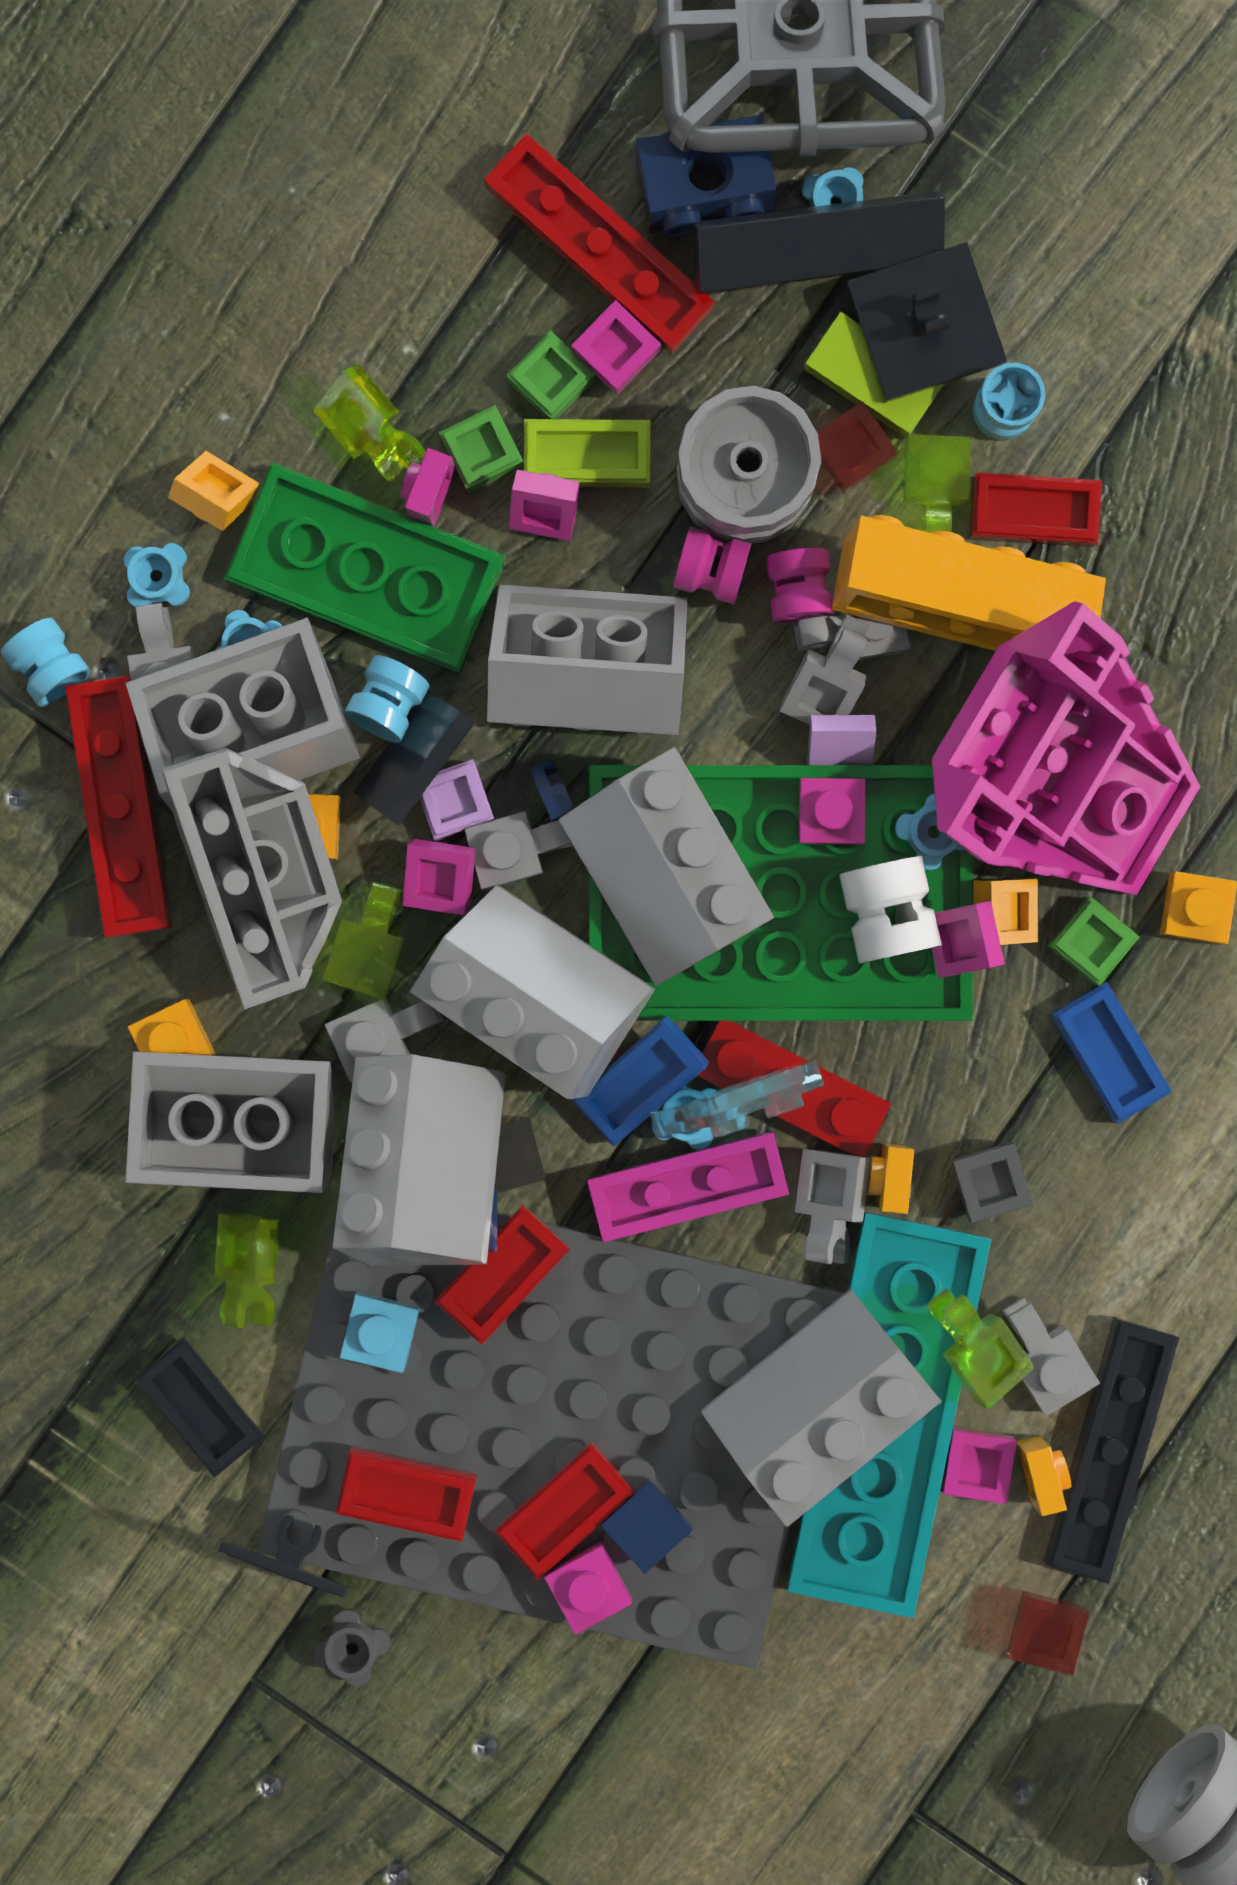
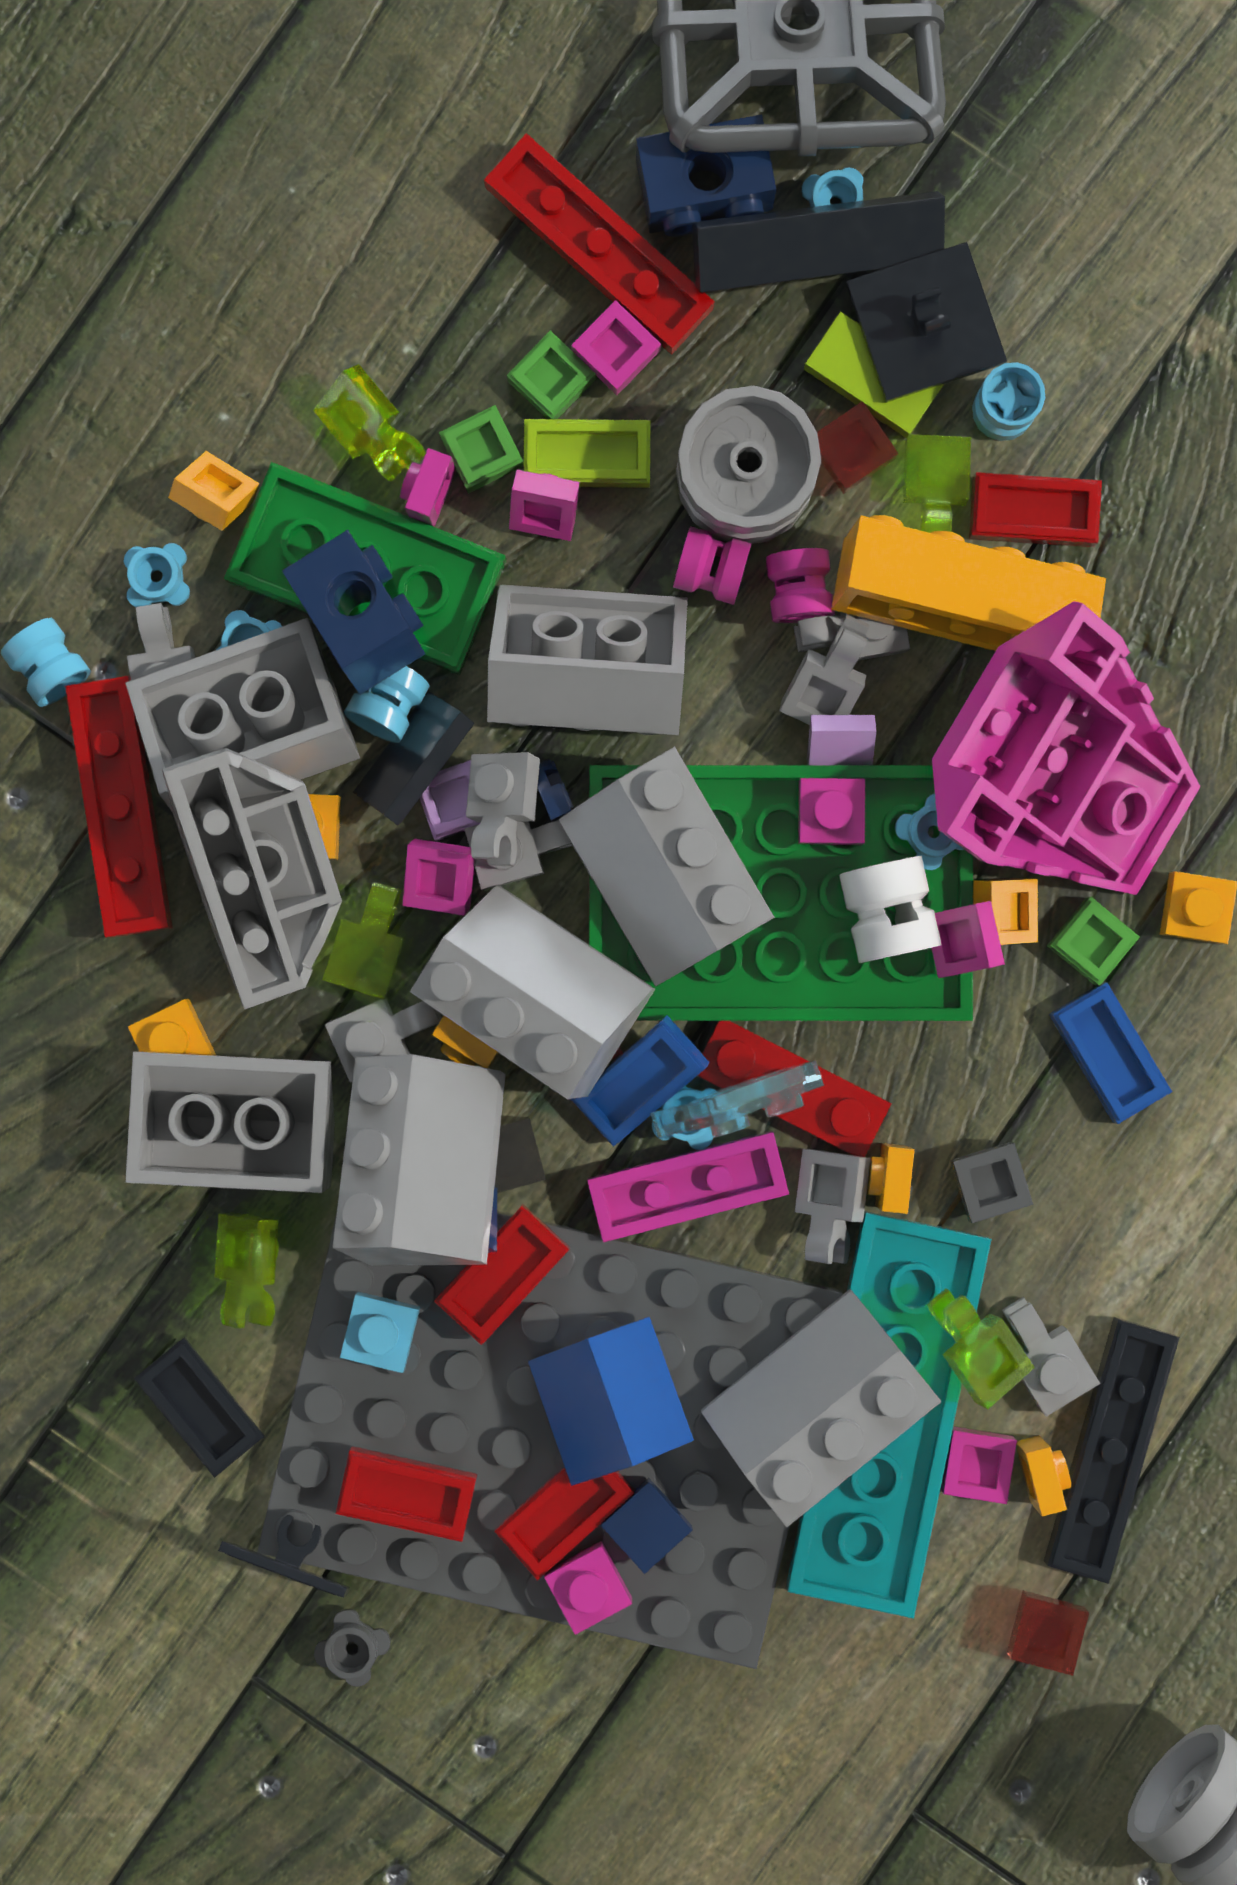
none -> dark blue brick [282,530,425,695]
none -> light orange plate [432,1016,499,1068]
none -> light grey plate [466,752,540,866]
none -> blue slope [528,1317,694,1486]

